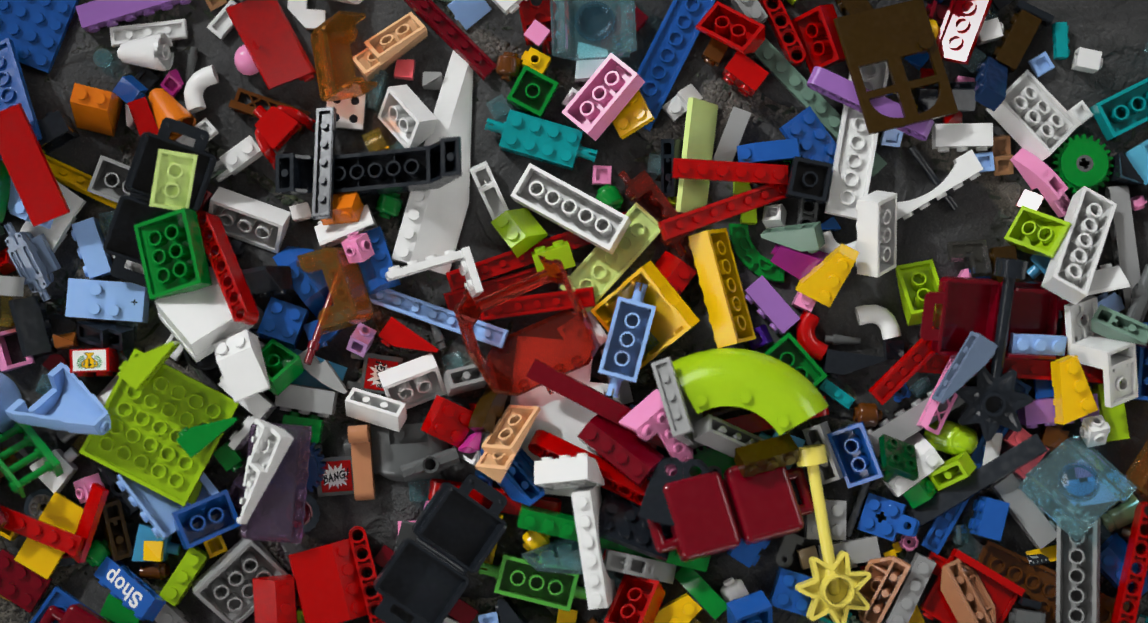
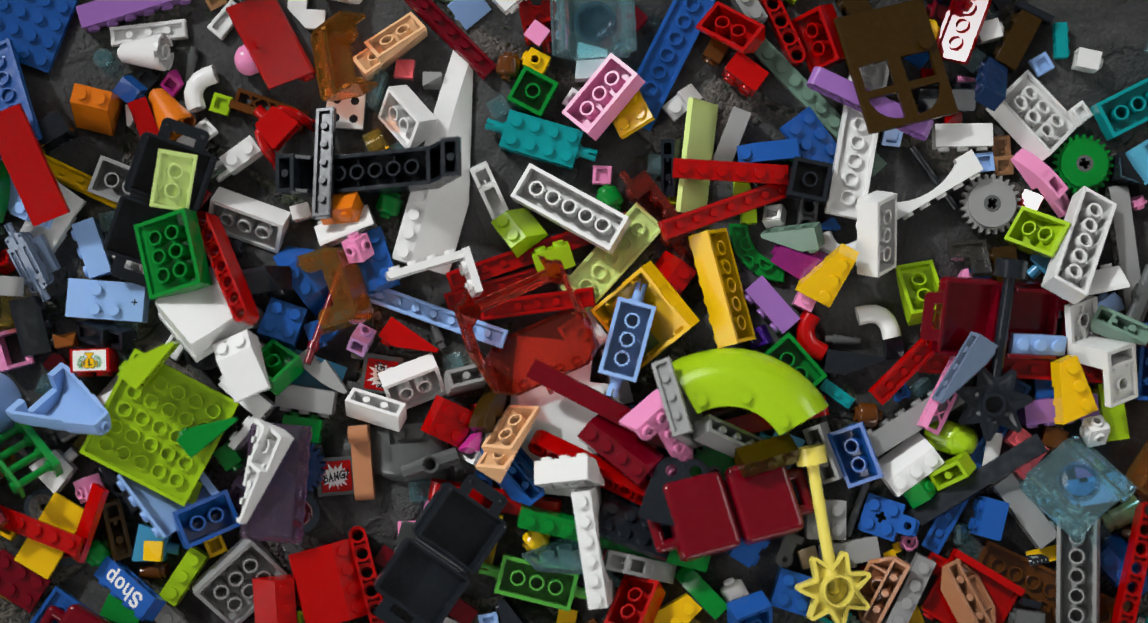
dark green plate [879,434,919,483] -> none
none -> lime plate [209,92,234,117]
none -> light grey gear [959,174,1022,235]

